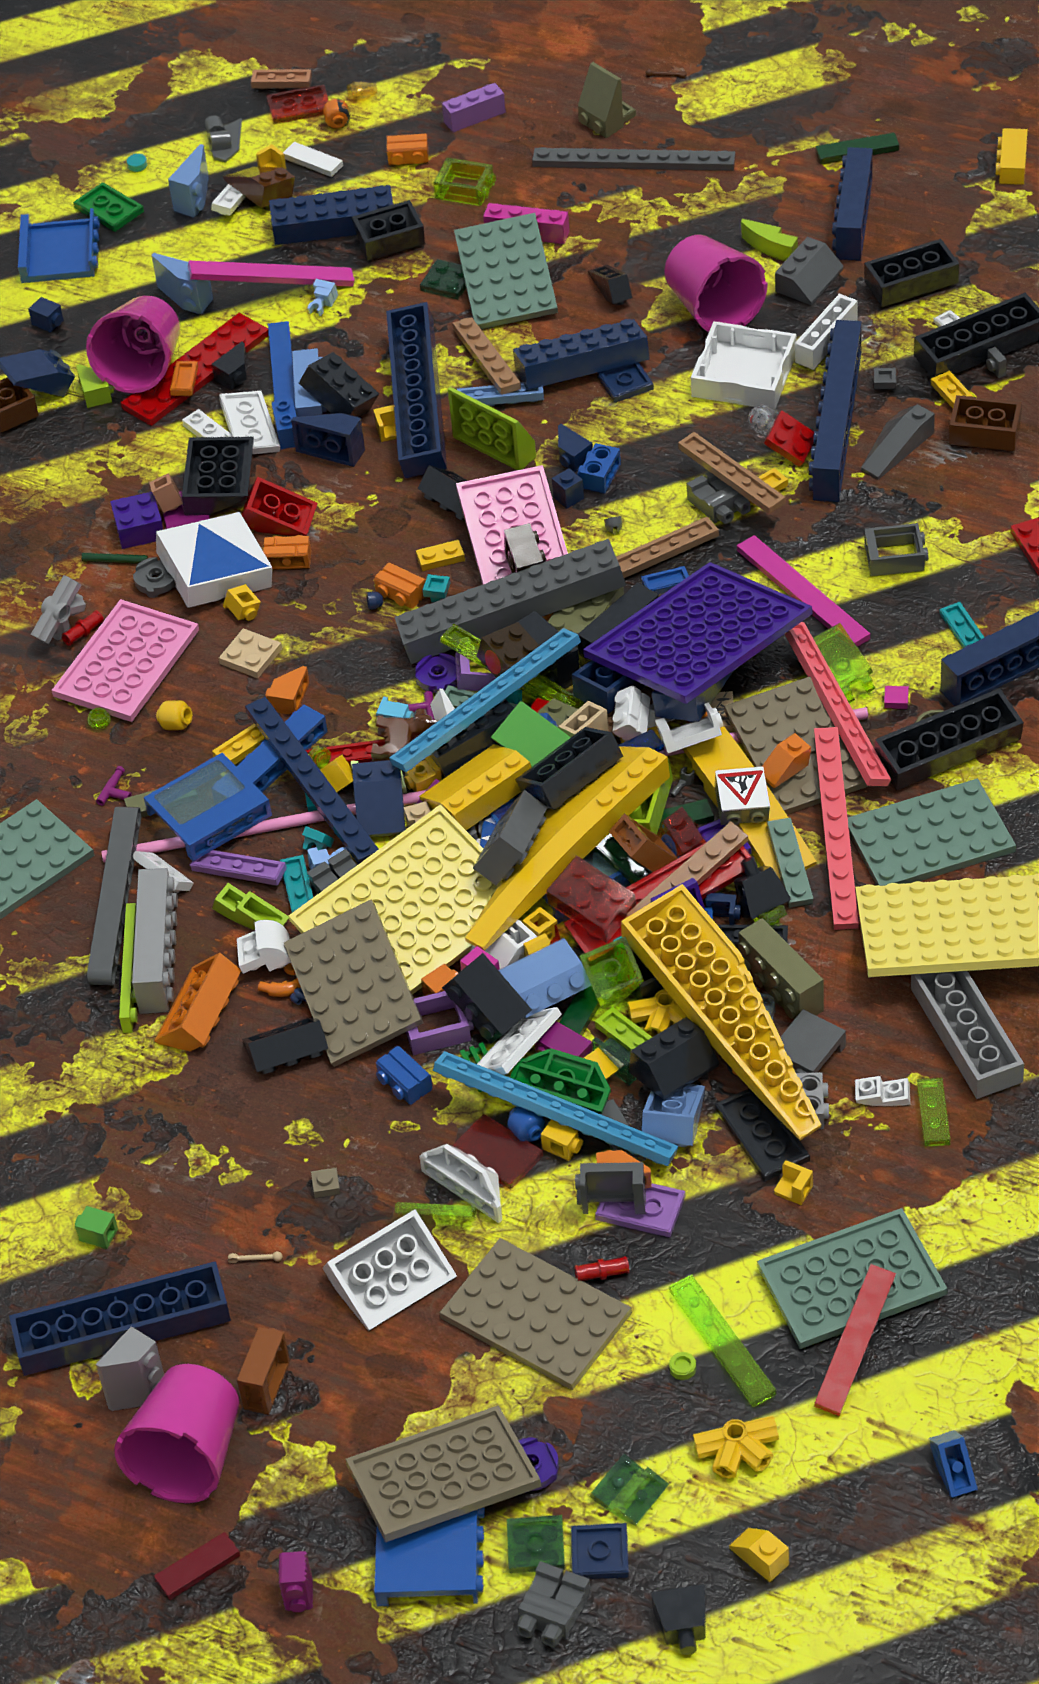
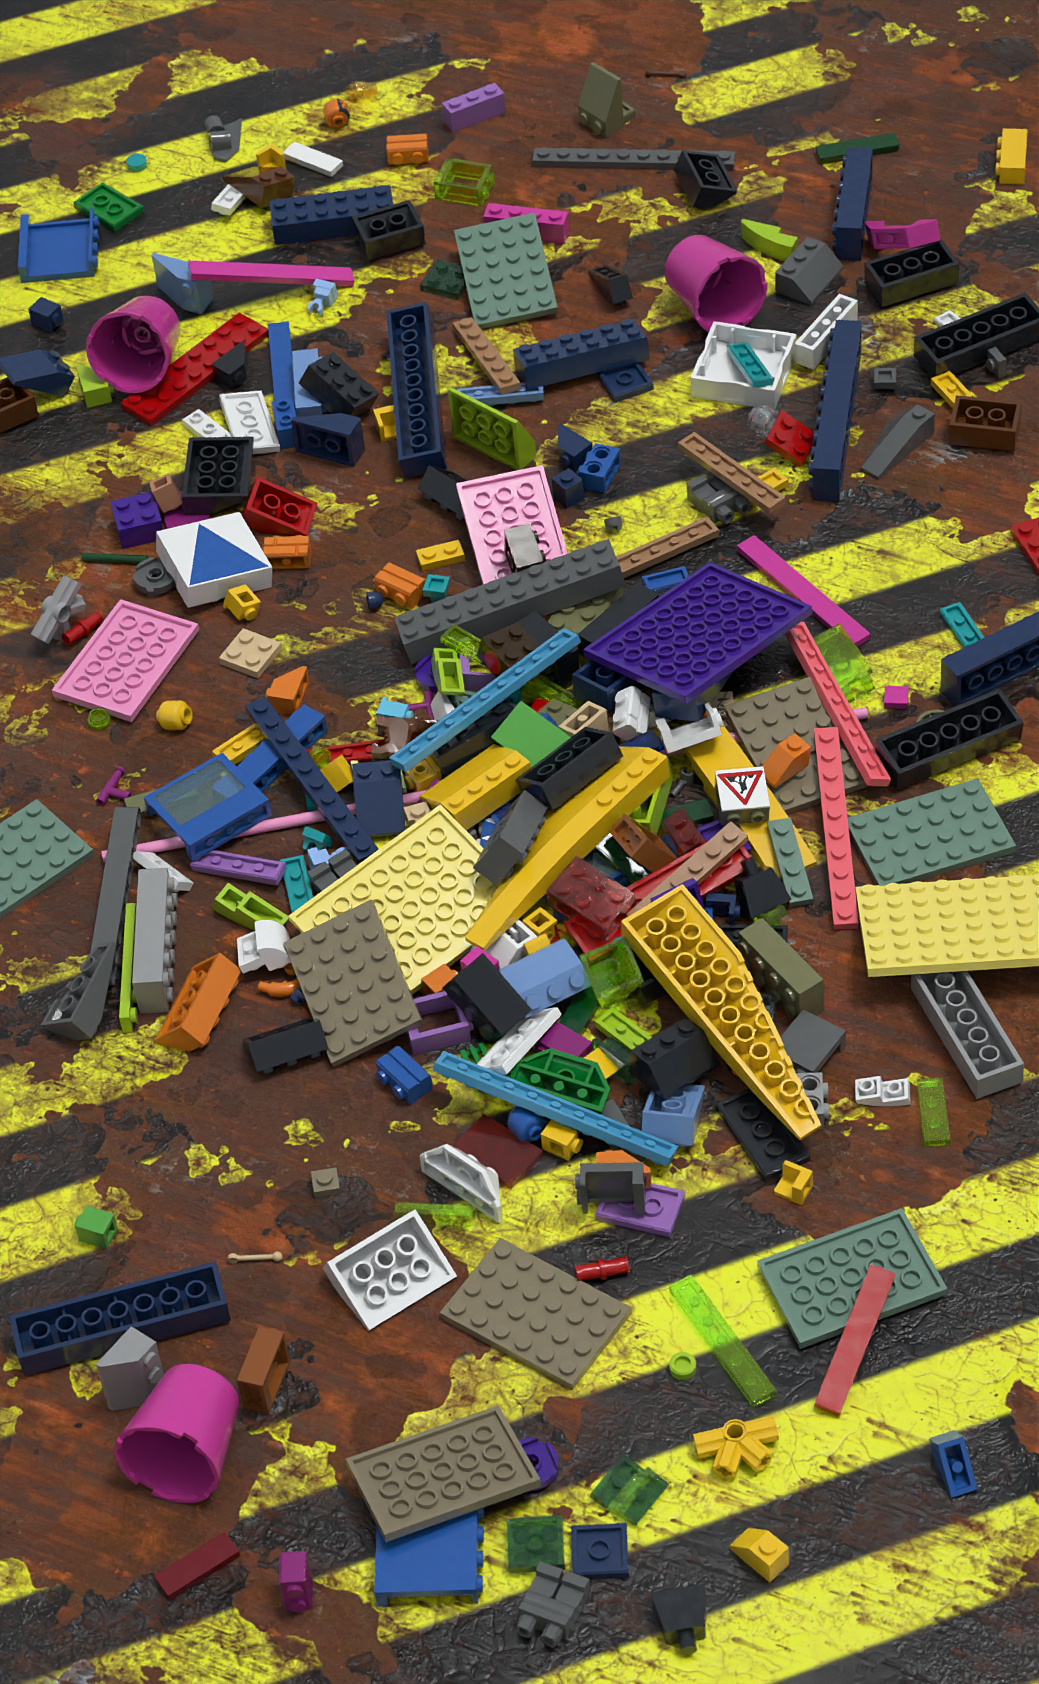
medium blue slope [168,144,209,217] -> none
orange tile [170,361,198,396] -> none
nougat plate [251,69,312,89] -> none
clear red tile [267,85,329,124] -> none
yellow piece [627,989,690,1037] -> none
dark grey window [864,523,929,576] -> none
none -> dark grey wedge [41,942,116,1041]
none -> lime slope [431,648,465,695]
none -> black slope [674,150,737,209]
none -> teal tile [727,342,773,388]
none -> dark pink slope [865,219,940,249]

